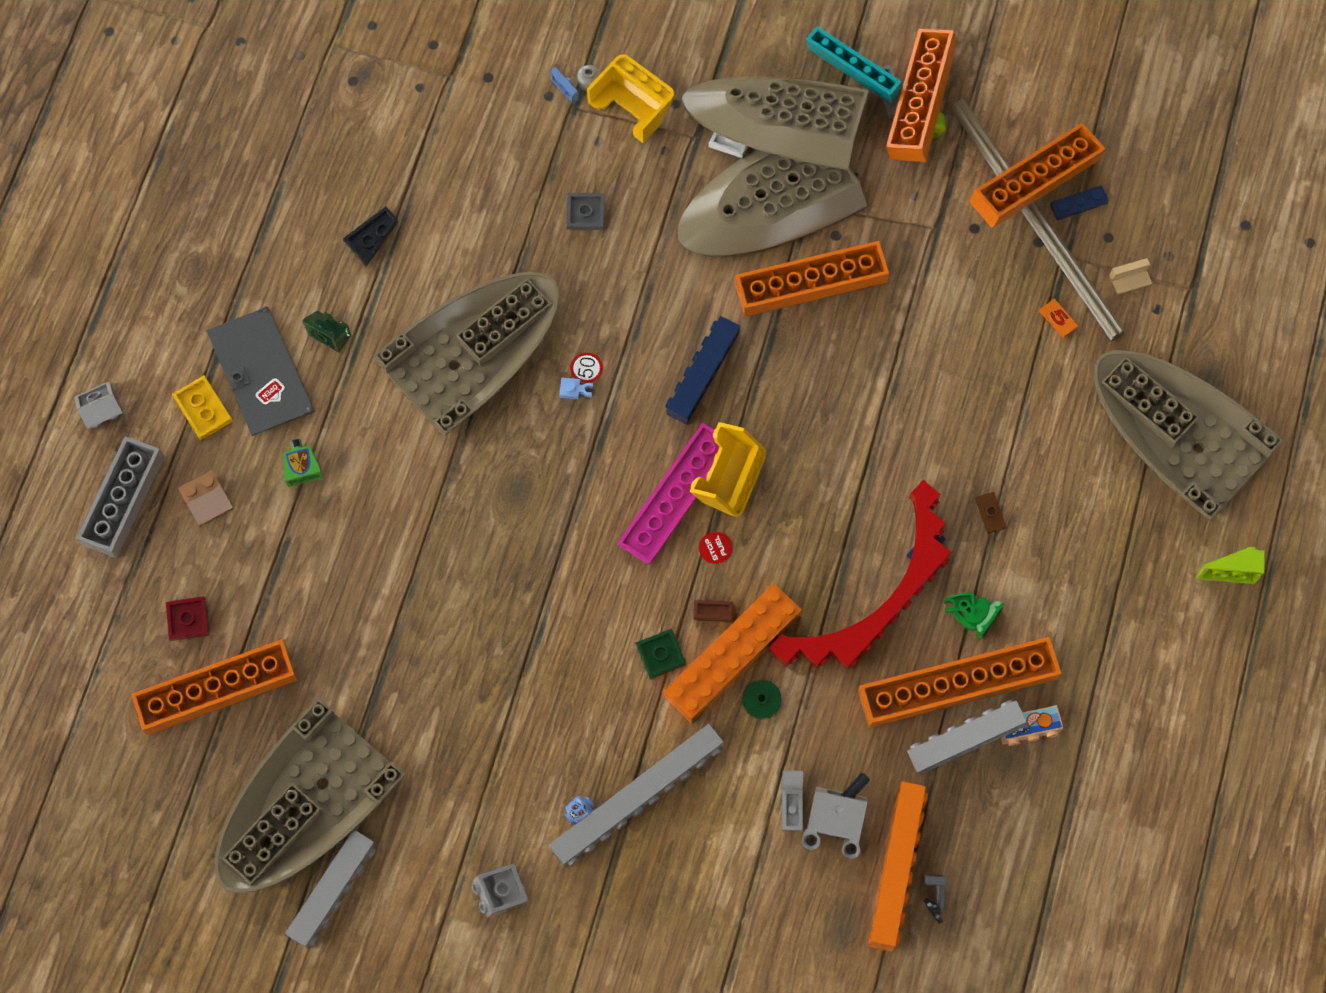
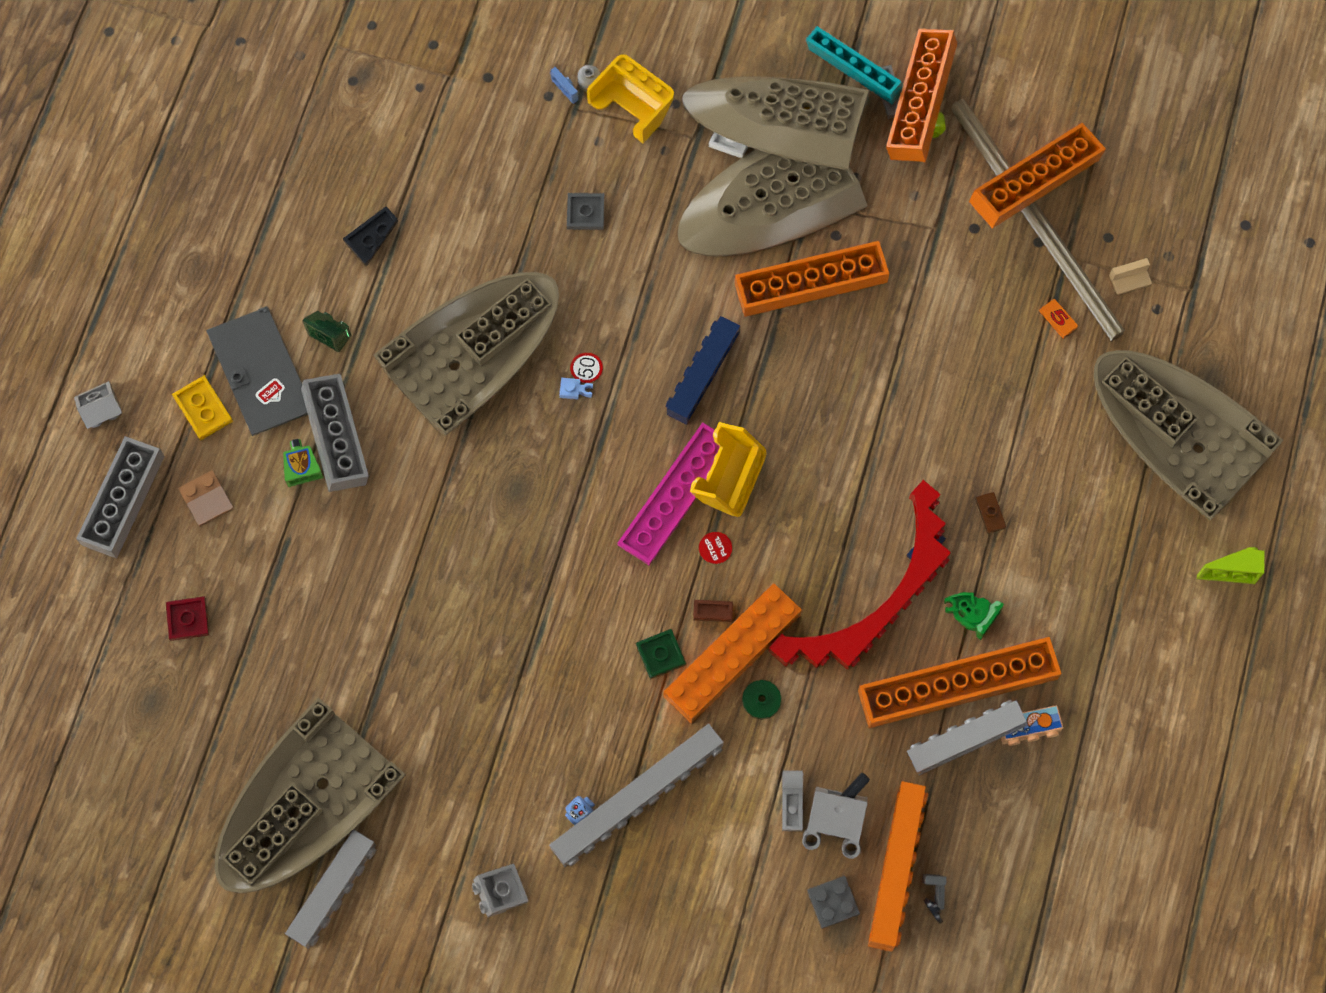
orange brick [131,639,298,735] -> none
dark blue plate [1050,185,1109,221] -> none
none -> light grey brick [301,374,369,492]
none -> dark grey plate [807,876,860,929]

